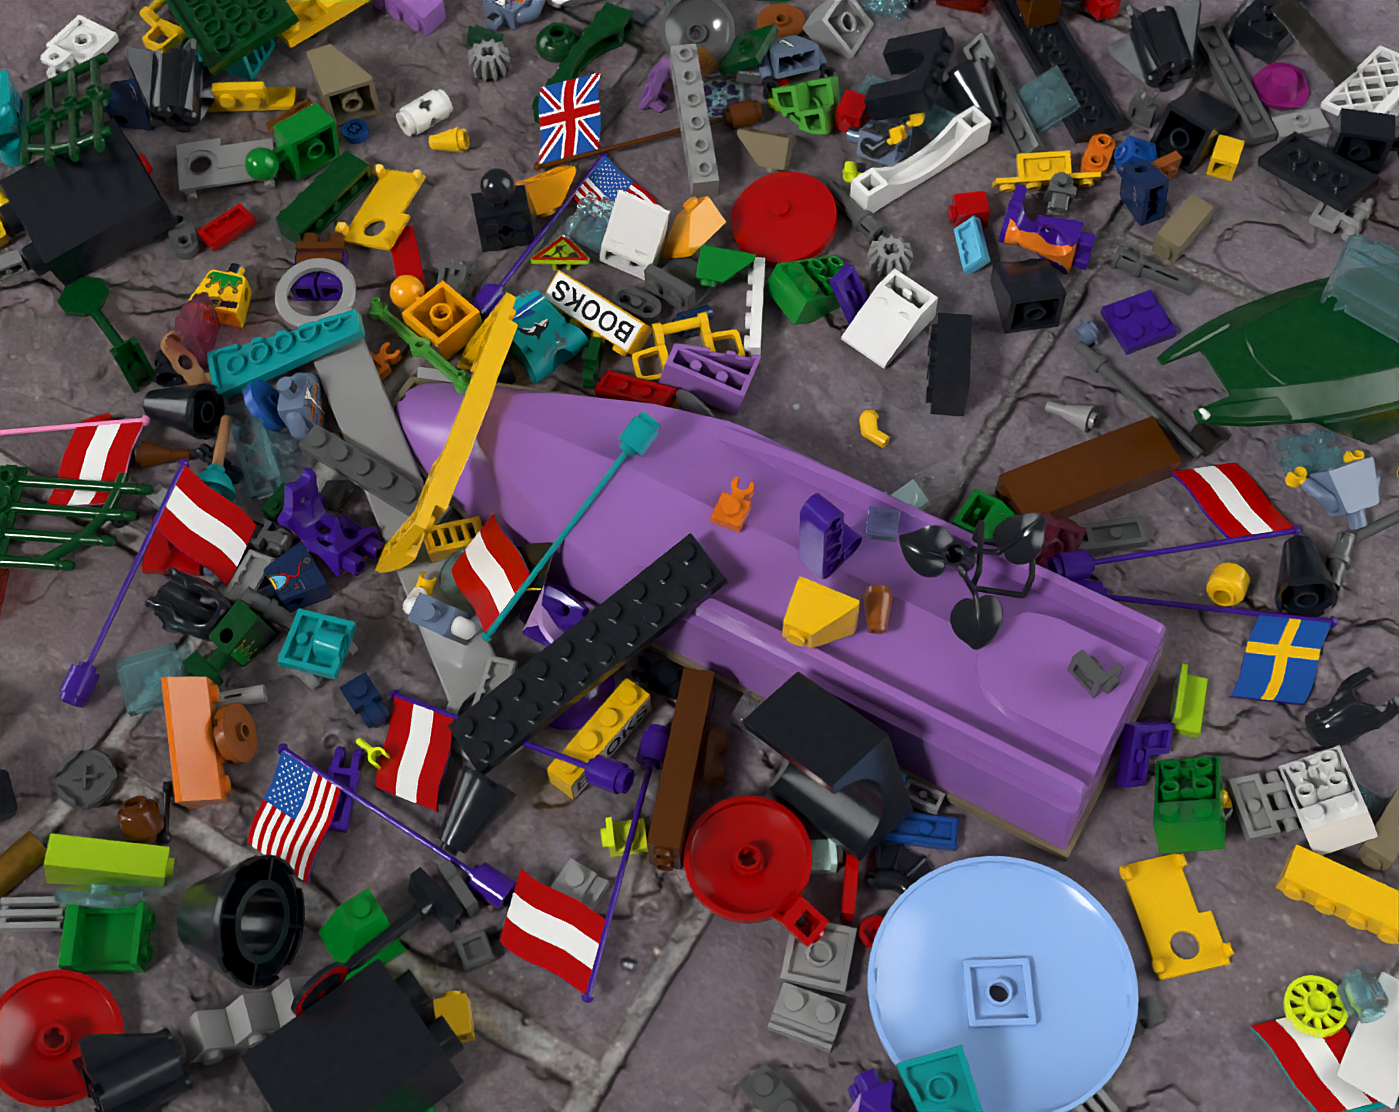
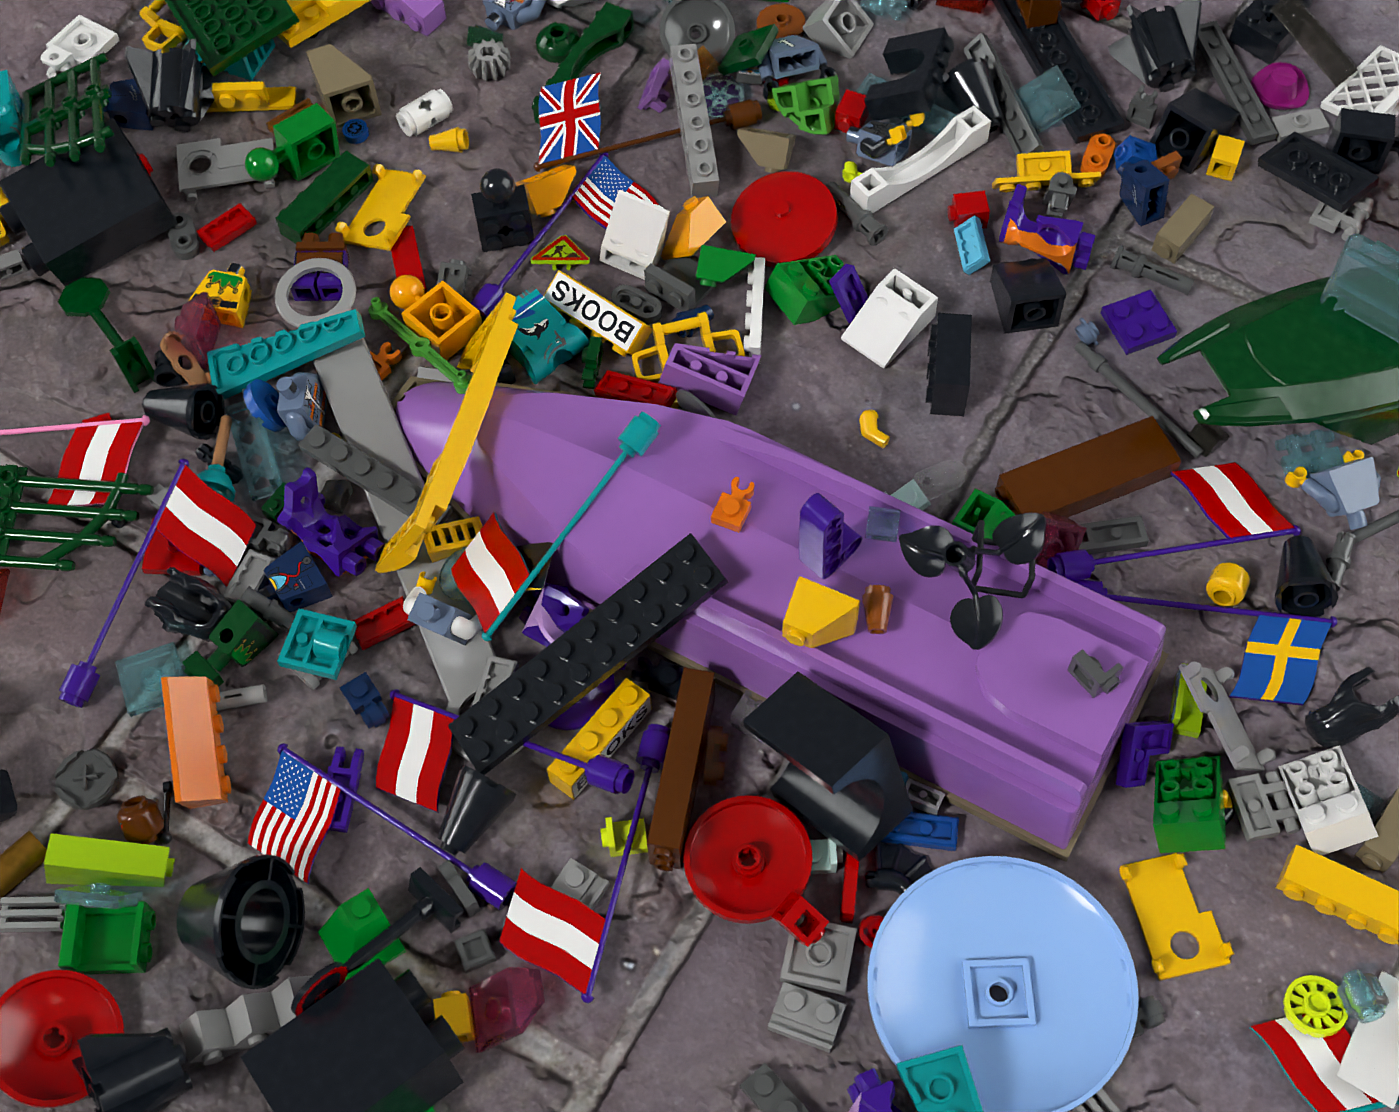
reddish brown cone [135,440,190,469] -> none
dark orange plate [213,702,257,765] -> none
neon yellow hand [356,737,390,769] -> none
clear light blue plate [561,192,615,253] -> none
light grey gear [867,233,913,278] -> none
light grey cone [1045,400,1099,433] -> none
none -> red plate [353,596,415,650]
none -> clear pink slope [469,967,545,1053]
none -> light grey piece [1178,661,1276,772]

